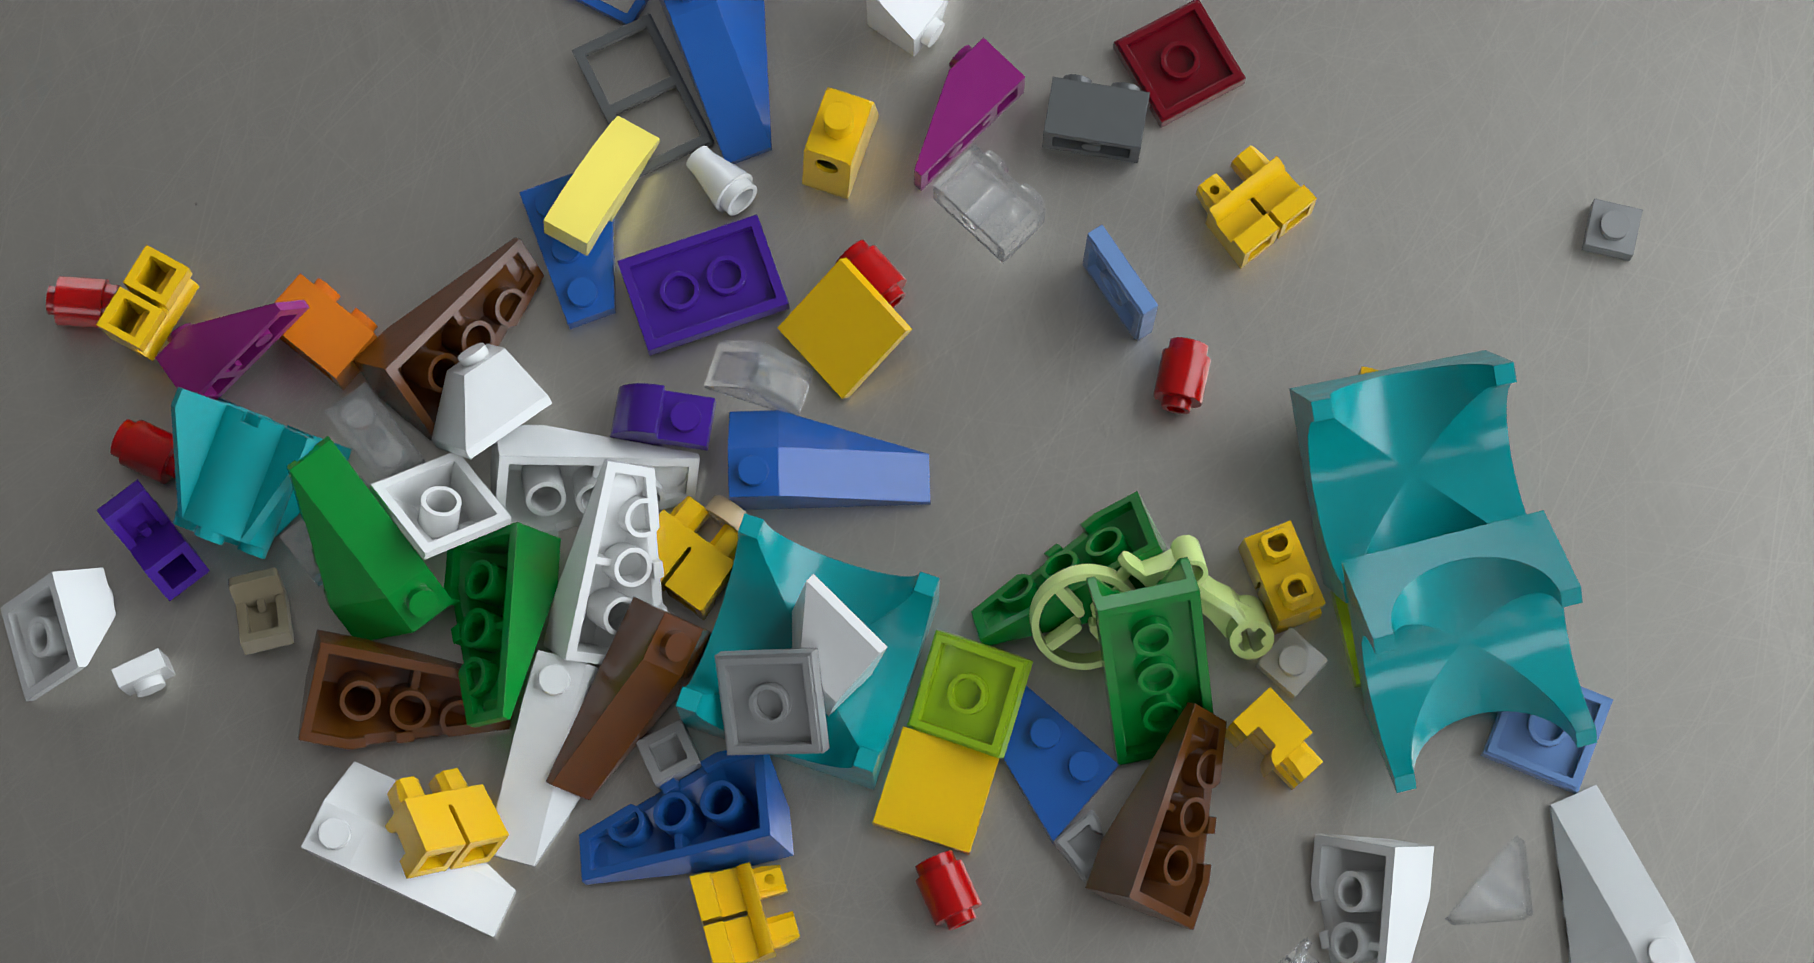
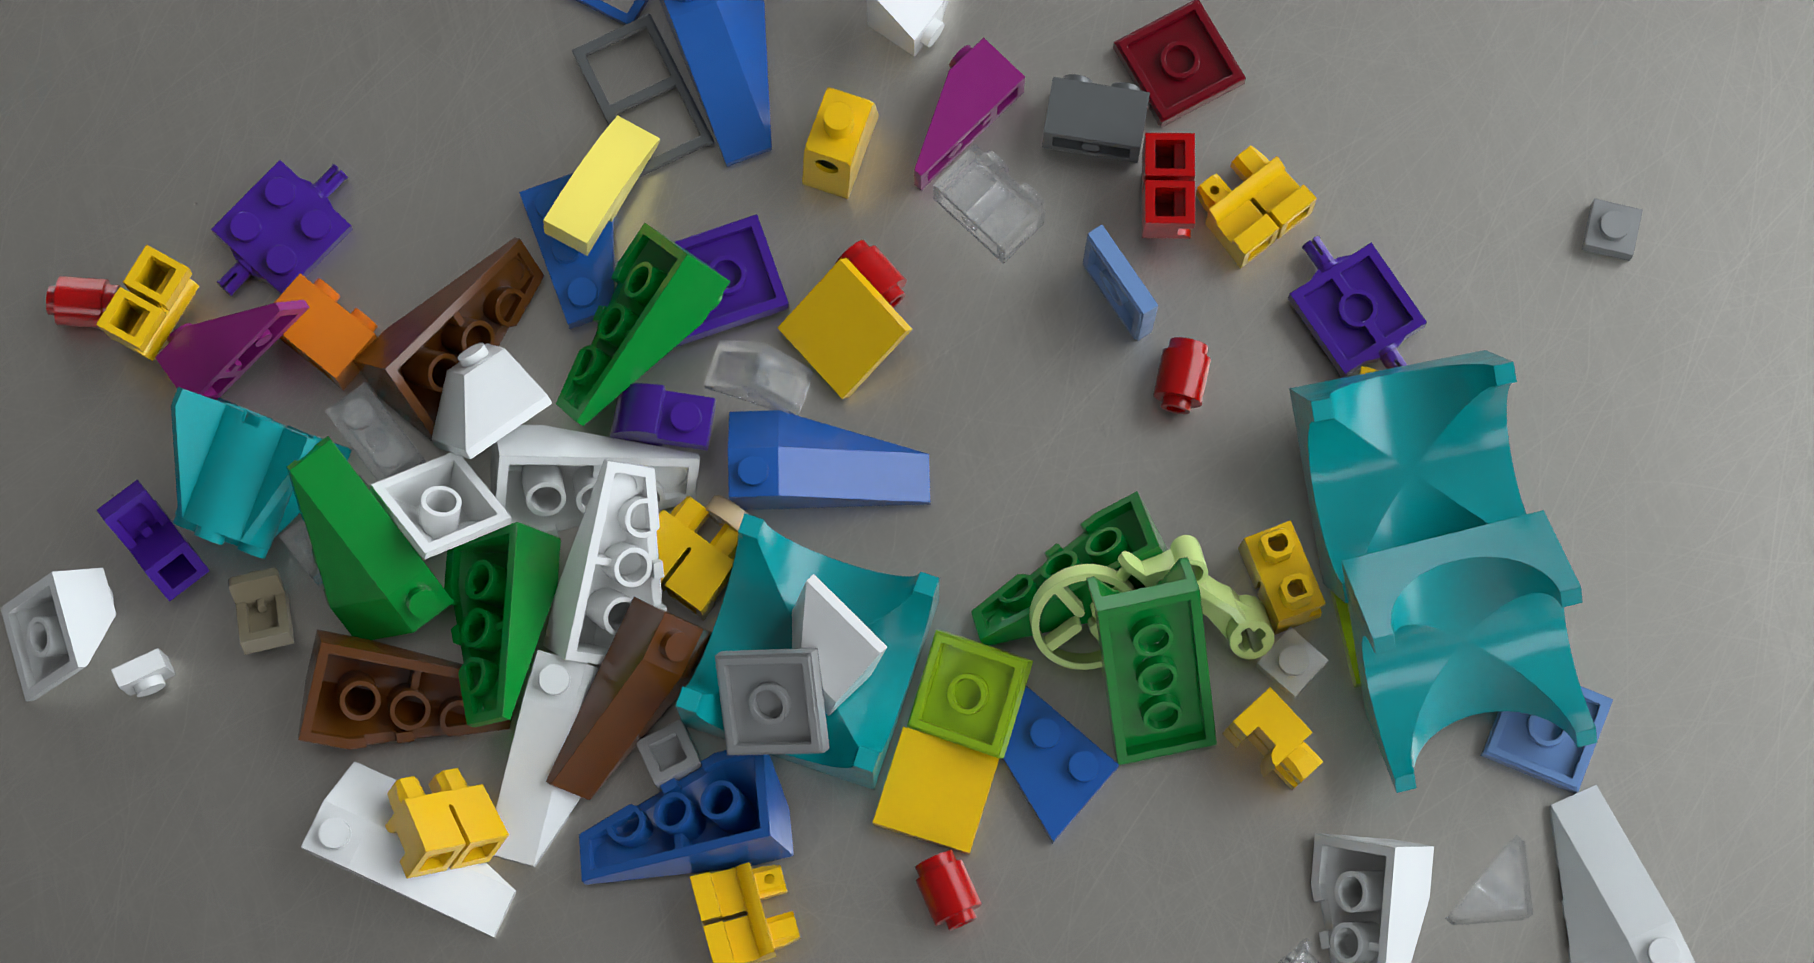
red brick [110,419,176,484] -> none
white cone [686,146,757,216] -> none
light grey tile [1053,809,1103,882] -> none
reddish brown wedge [1085,702,1227,930] -> none
none -> dark purple plate [211,160,353,297]
none -> green wedge [556,222,730,426]
none -> red hips [1142,133,1195,239]
none -> dark purple plate [1288,236,1427,378]

